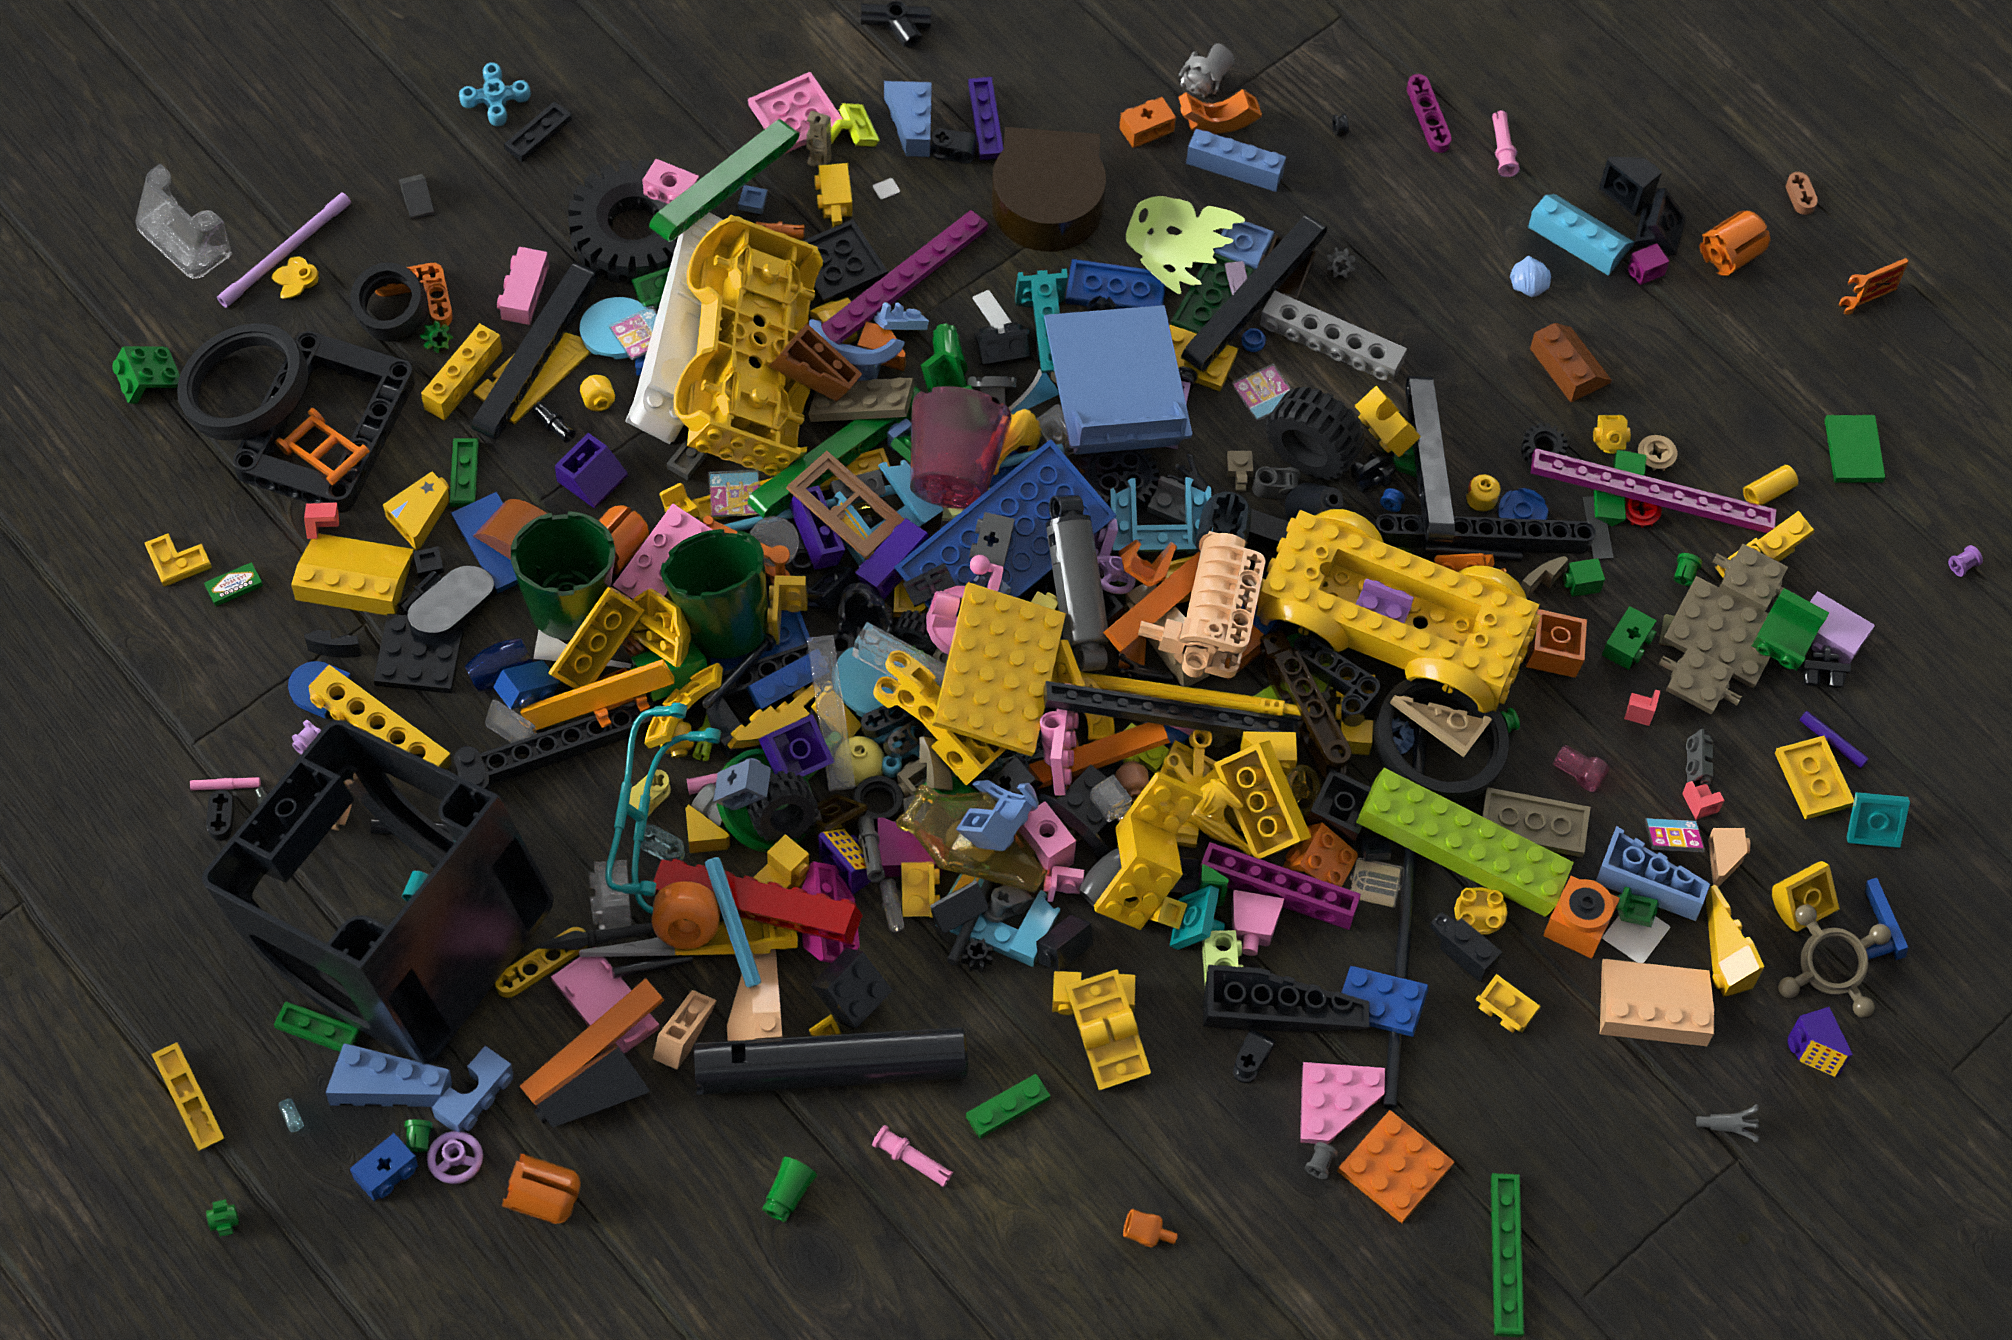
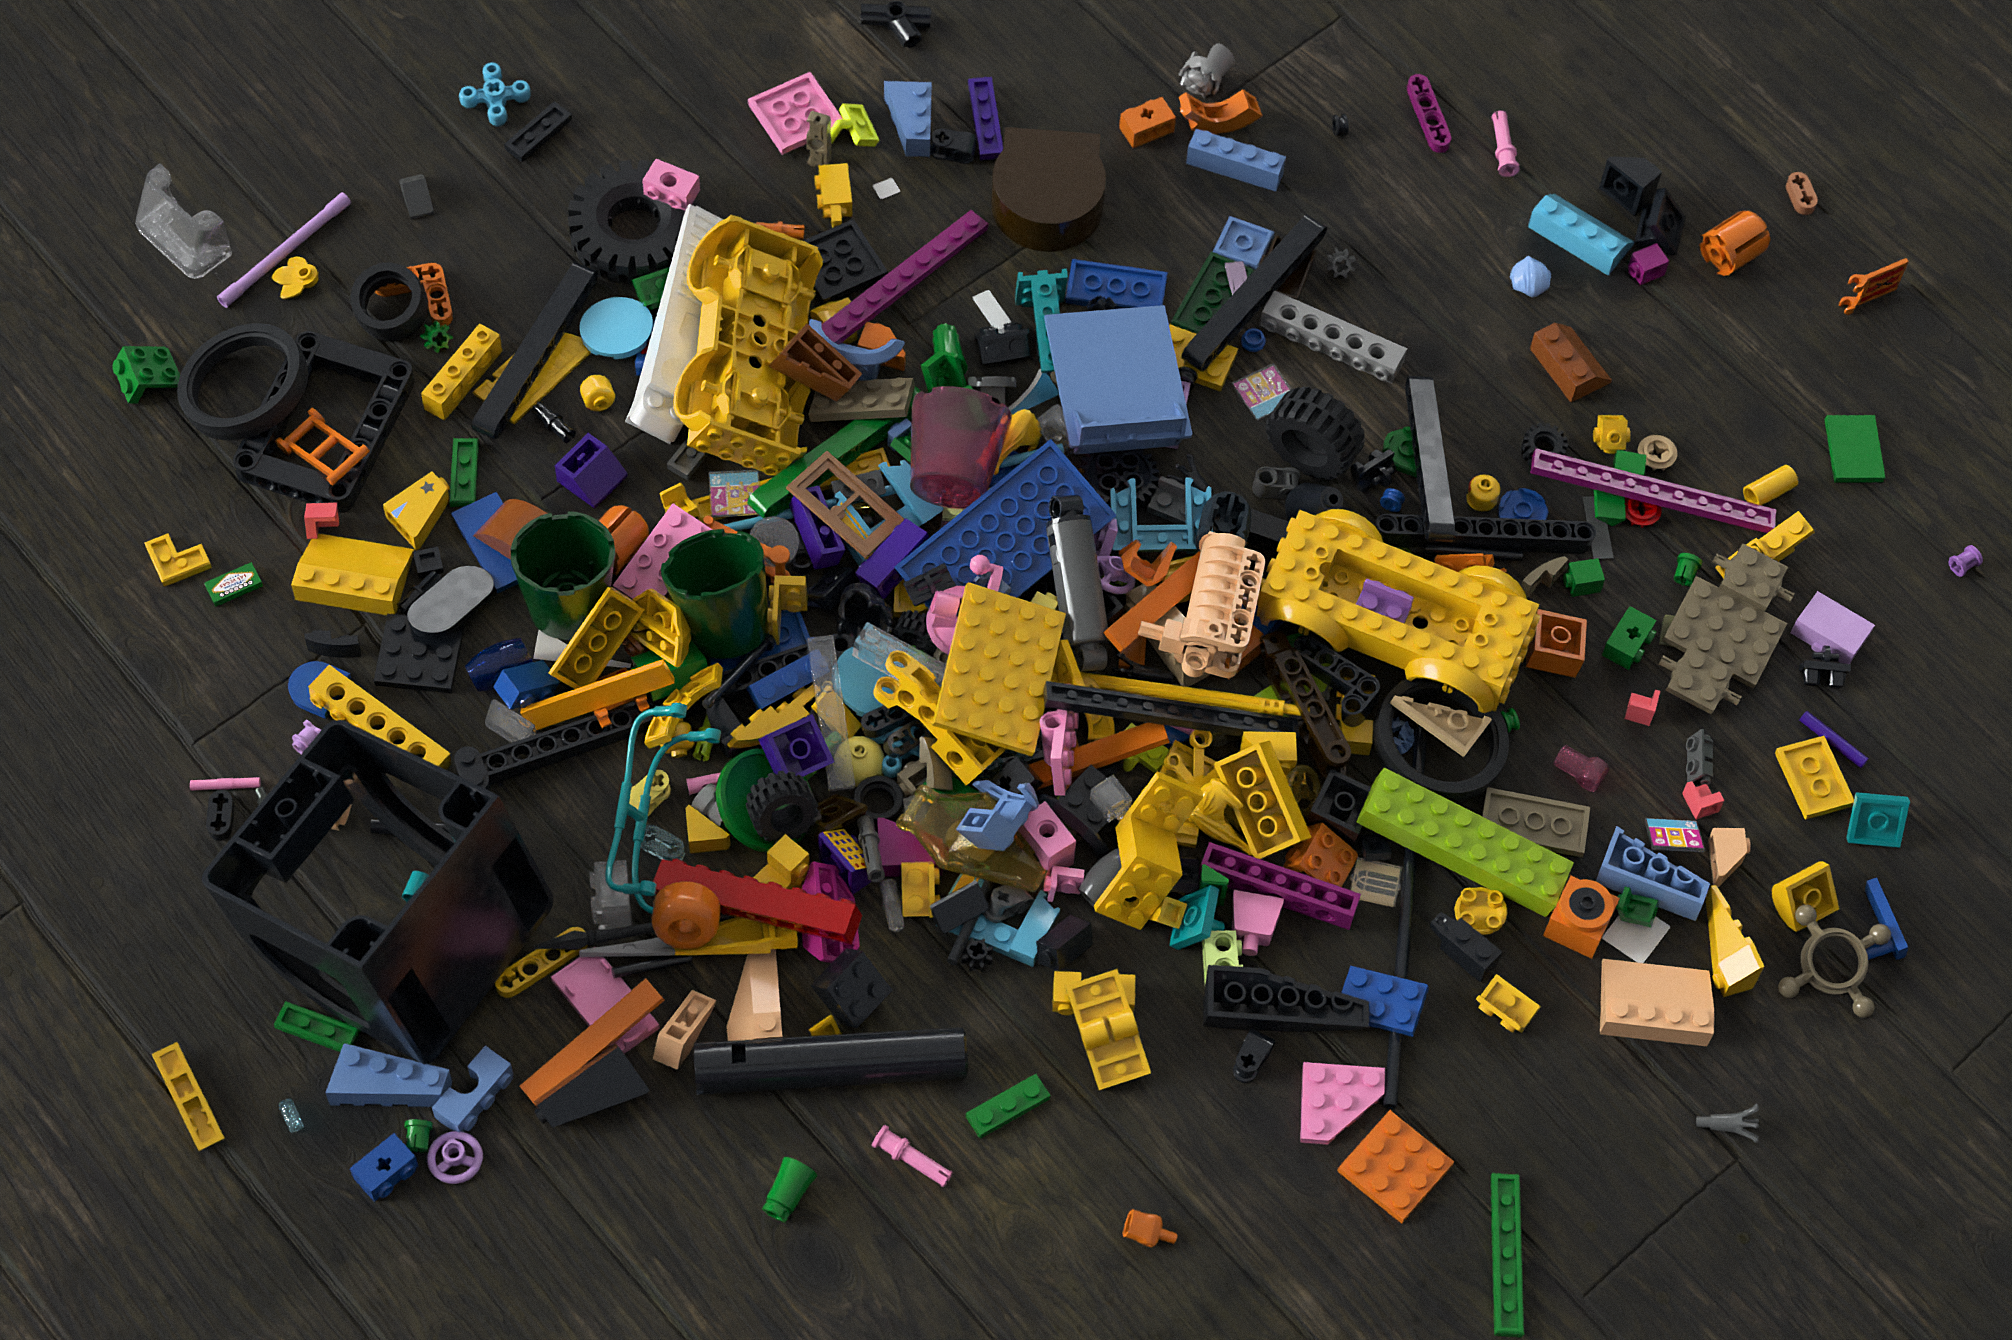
green gear [206,1199,239,1237] -> none
bright pink brick [497,247,549,325] -> none
orange cylinder [502,1153,580,1224] -> none
clear piece [609,306,657,360] -> none
beam [649,119,800,242] -> none
medium azure axle [705,857,761,987] -> none
sand blue brick [713,758,771,811] -> none
medium blue plate [738,185,768,214] -> none
light blue plate [873,302,929,330] -> none
dark grey brick [969,512,1015,570] -> none
nougat head [1115,761,1150,802] -> none
yellowish green piece [1126,196,1245,294] -> none
dark tan plate [1226,451,1253,492] -> none
dark grey bush [1305,1142,1338,1179] -> none
yellow arch [1355,386,1421,457] -> none
green panel [1751,588,1829,671] -> none
dark purple slope [1788,1007,1853,1077] -> none

